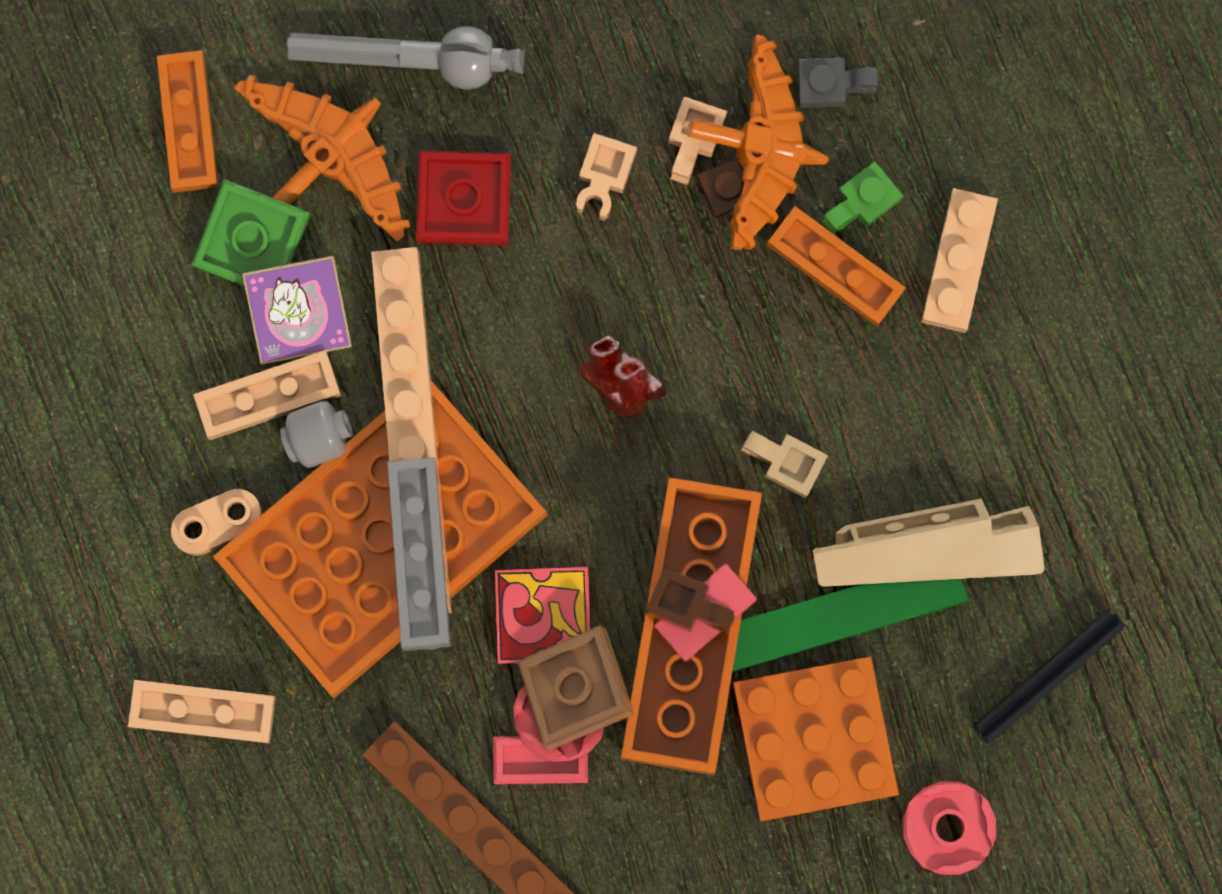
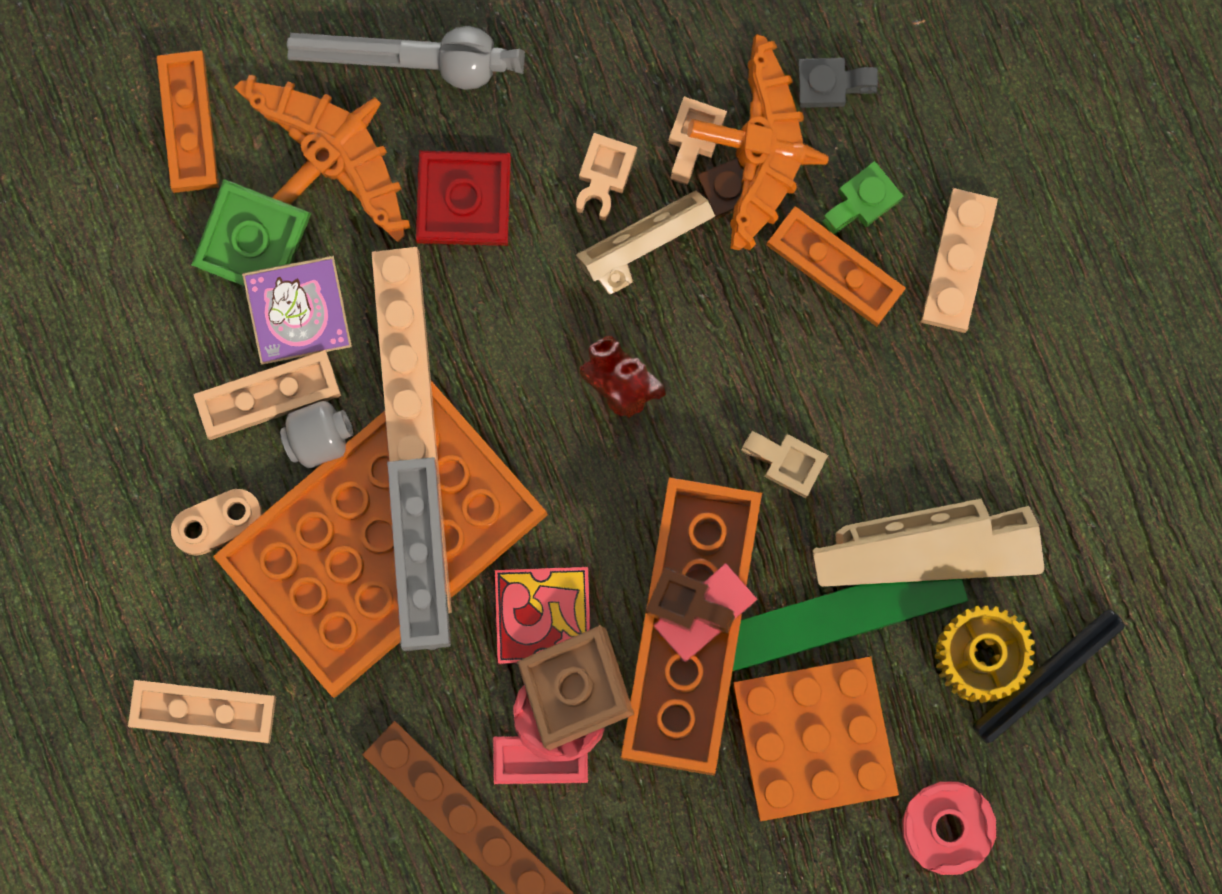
none -> tan hinge [576,190,715,295]
none -> yellow brick [935,606,1035,703]

